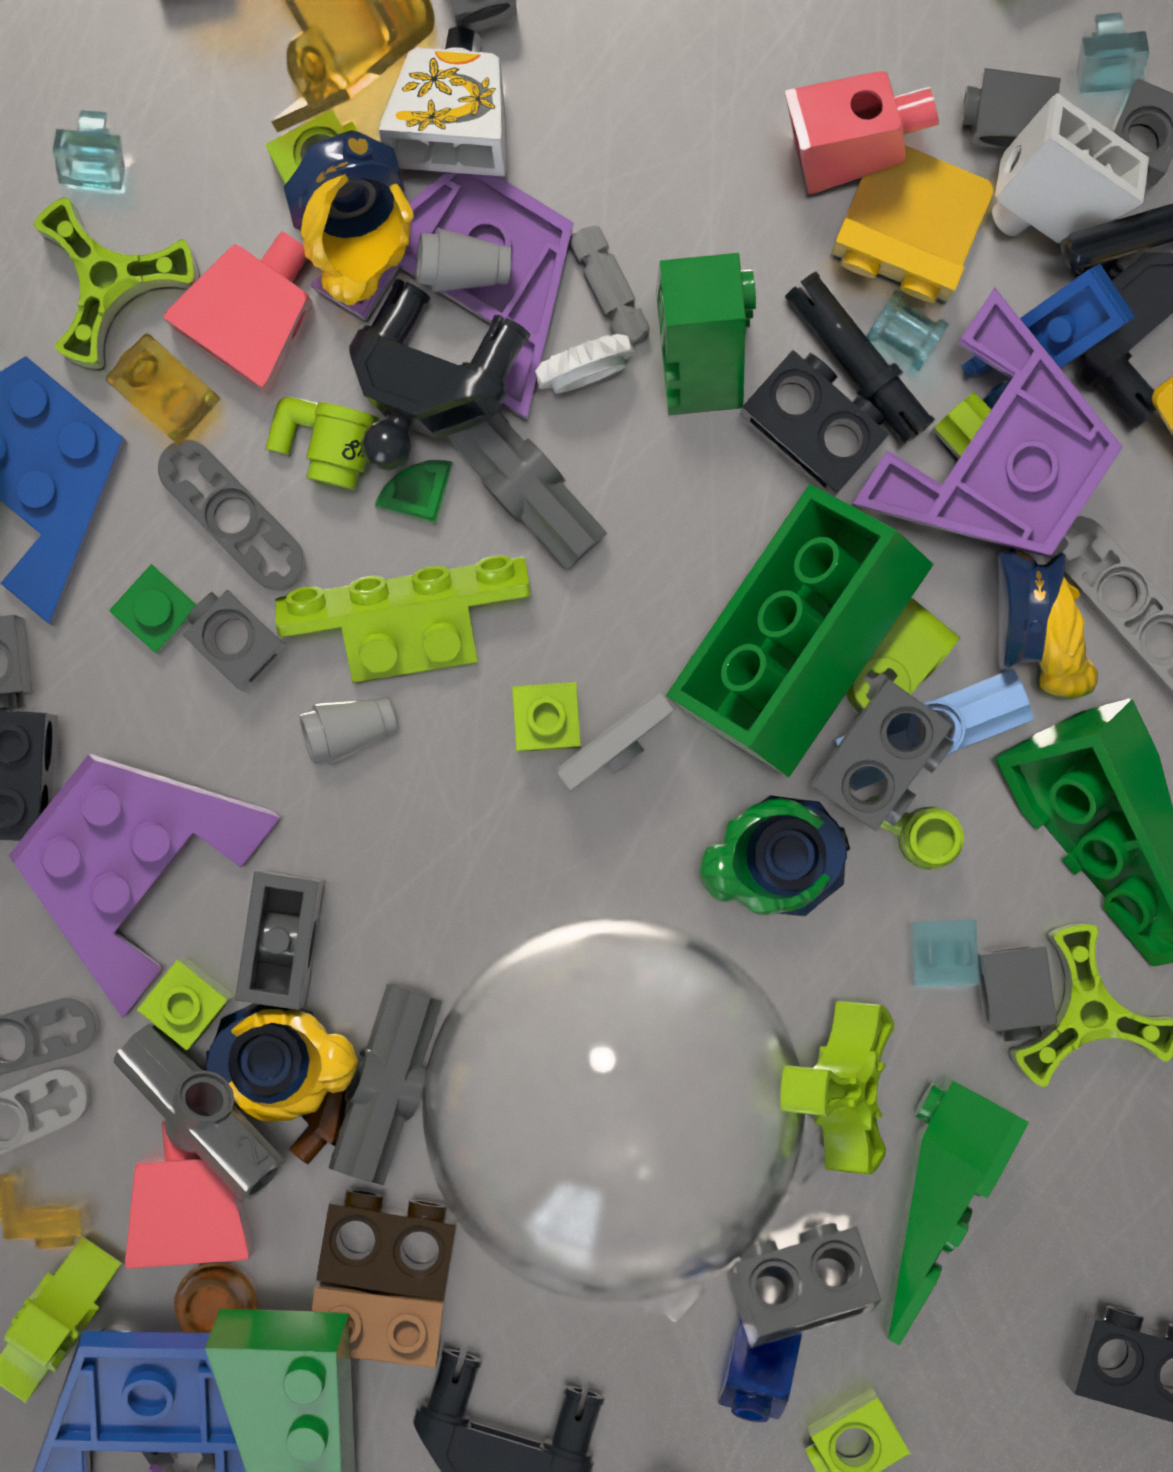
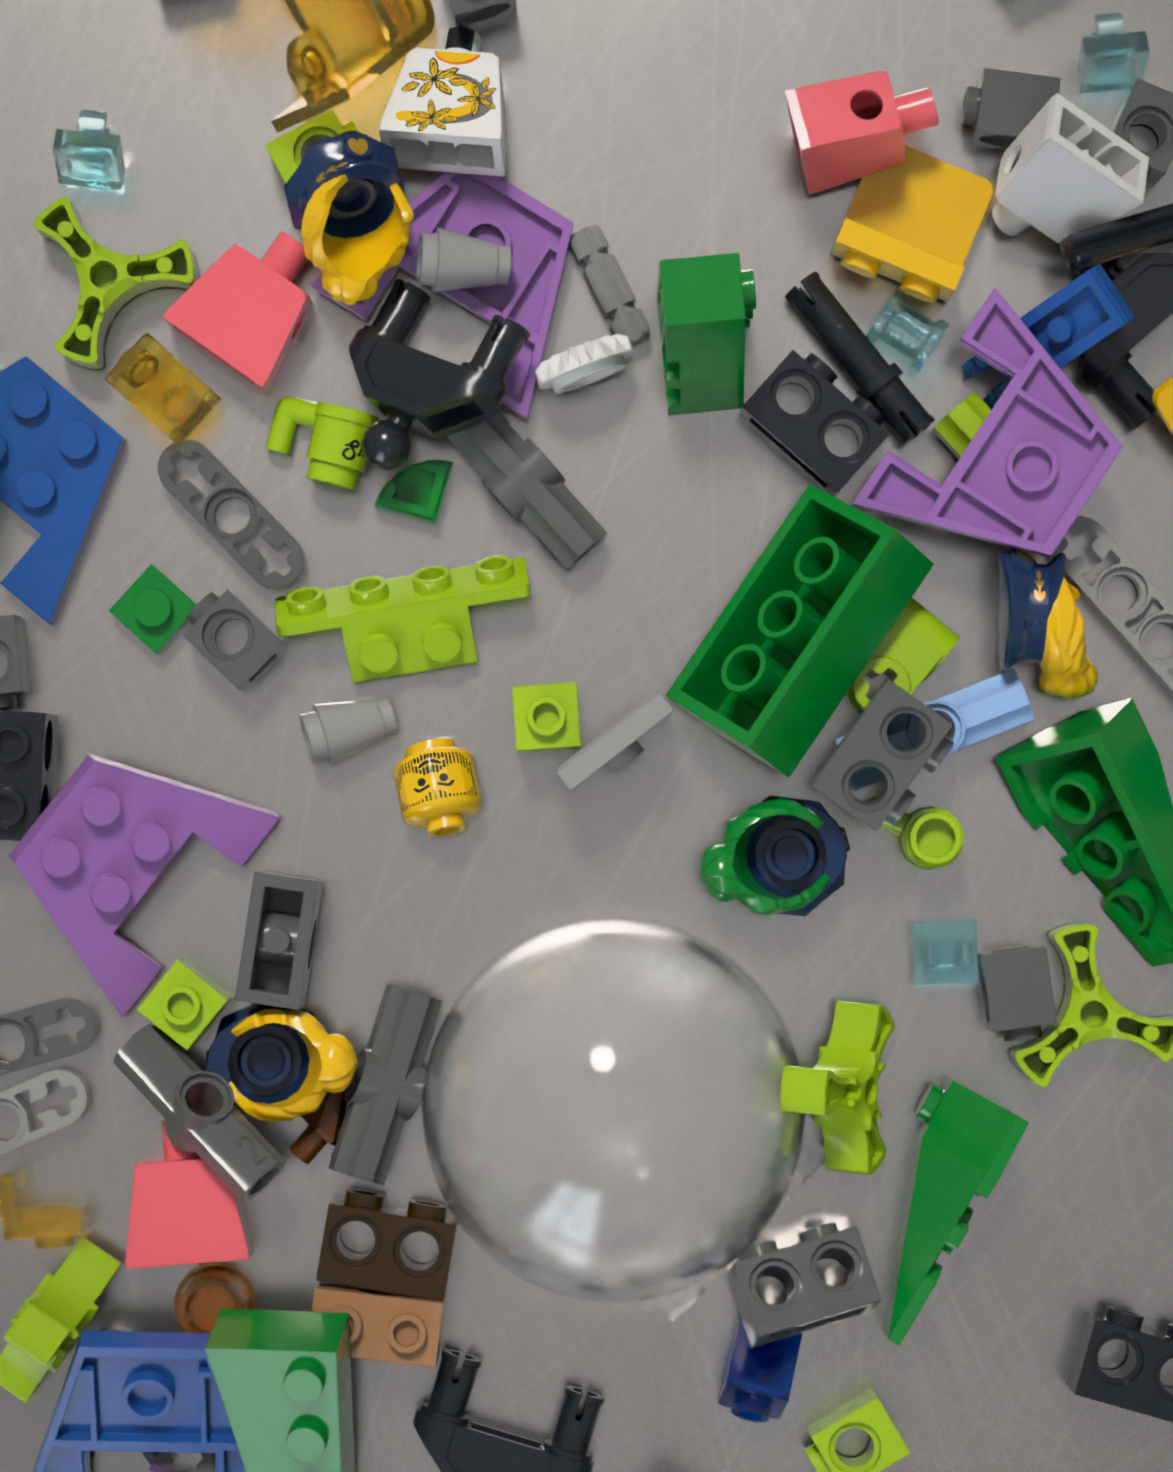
none -> yellow head [394,738,482,837]

